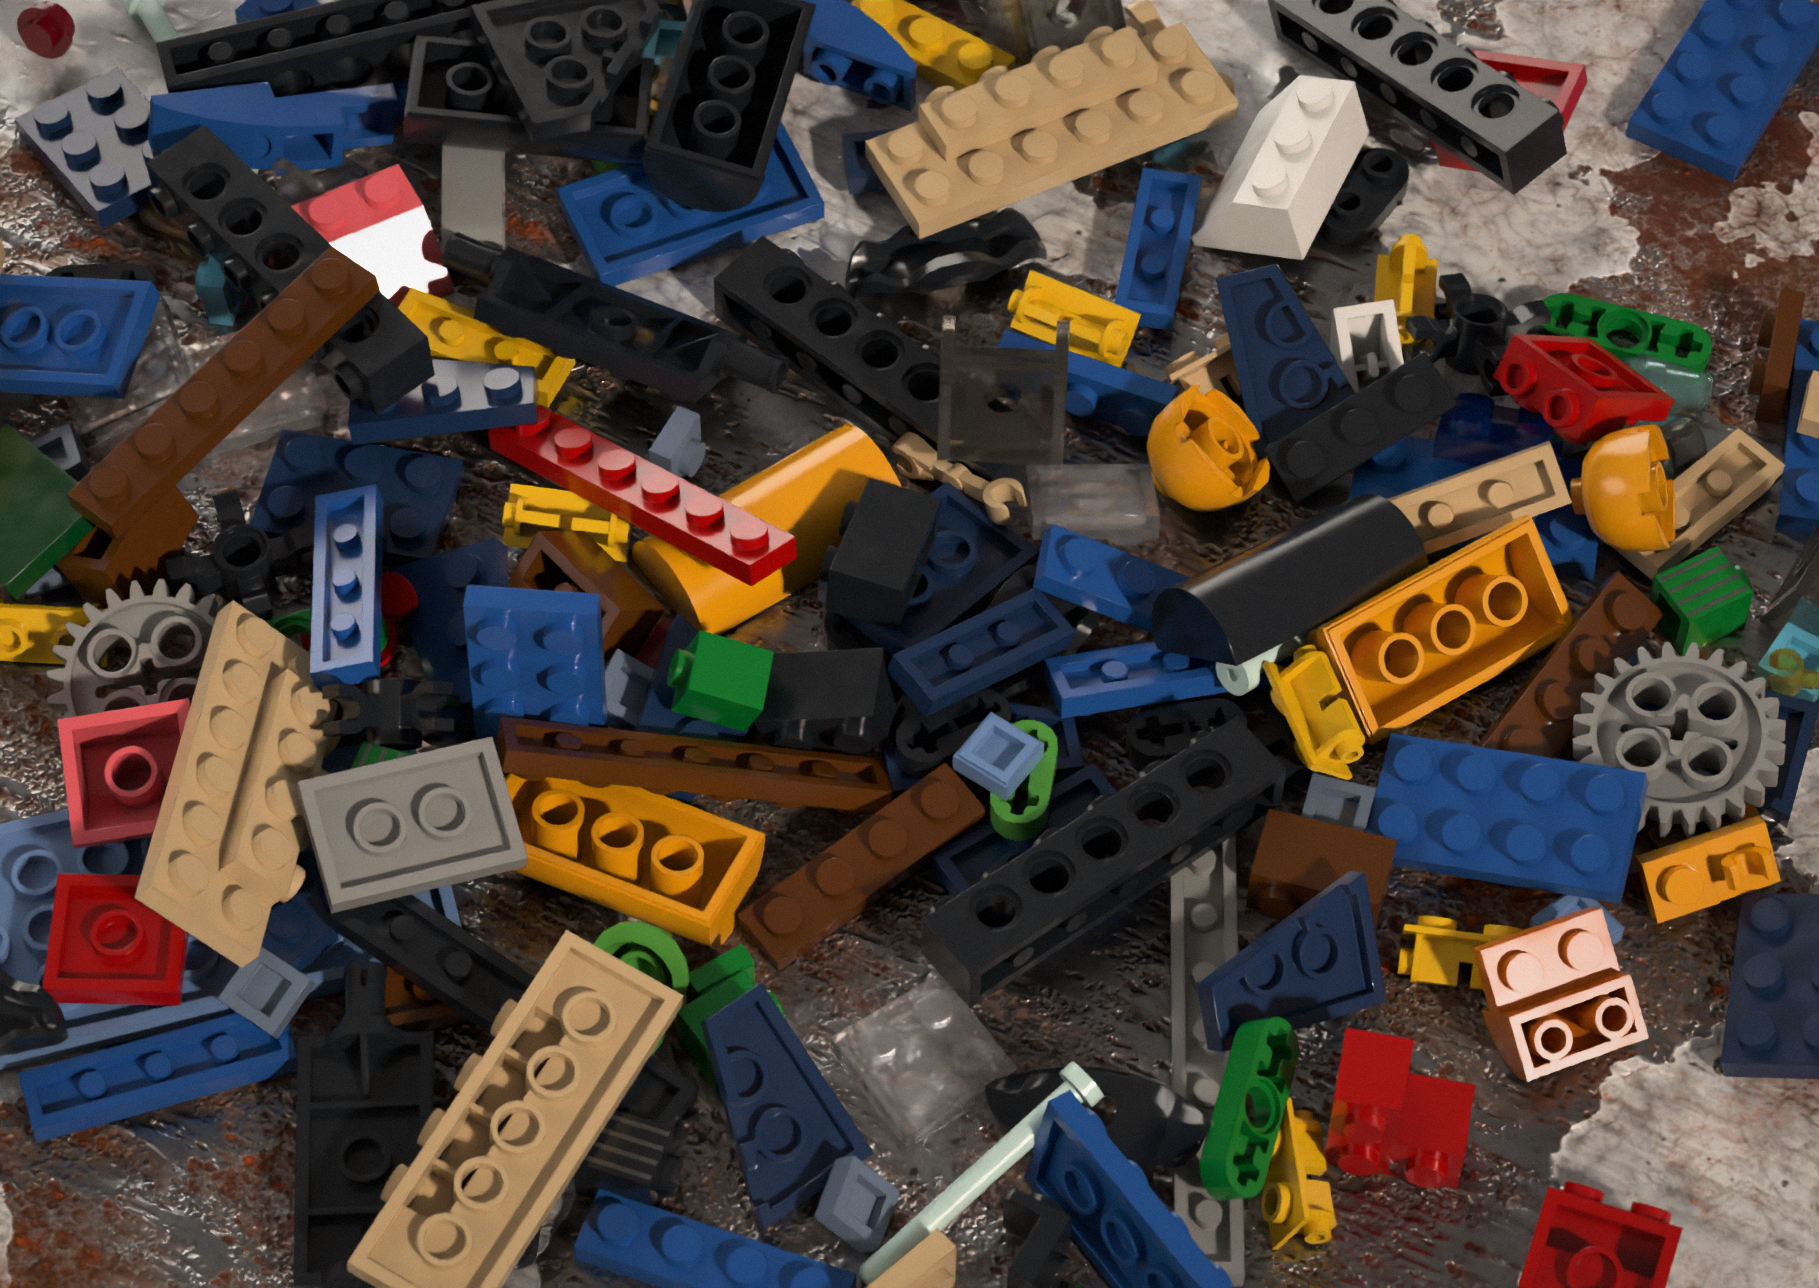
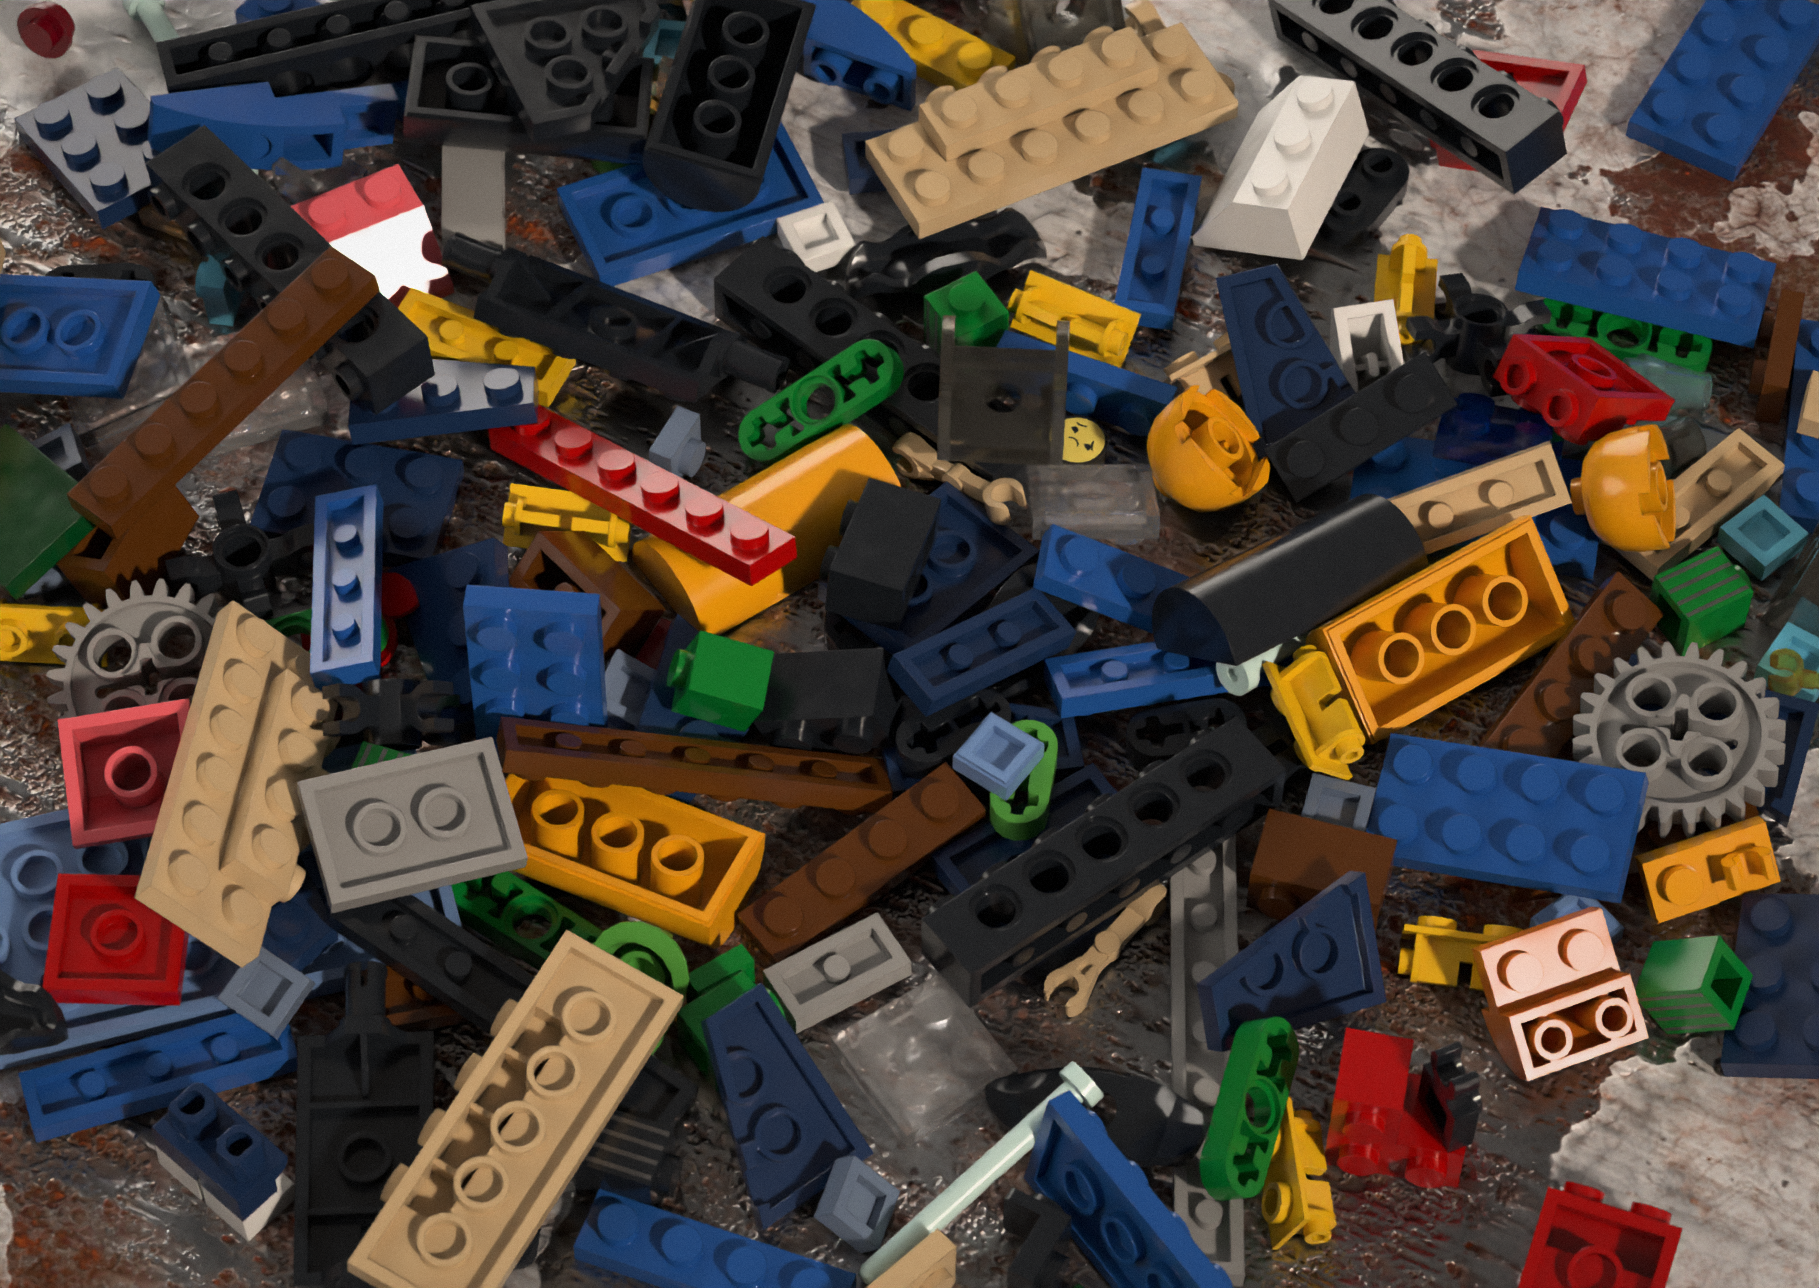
none -> dark blue hips [152,1082,295,1242]
none -> green beam [451,871,603,971]
none -> green beam [738,339,904,466]
none -> light grey plate [762,912,911,1034]
none -> white plate [777,201,856,272]
none -> green brick [924,271,1009,377]
none -> tan piece [1044,884,1167,1017]
none -> light yellow tile [1045,415,1108,478]
none -> black plate [1417,1041,1483,1153]
none -> blue plate [1515,207,1777,348]
none -> green brick [1635,935,1753,1035]
none -> medium azure plate [1716,495,1809,581]

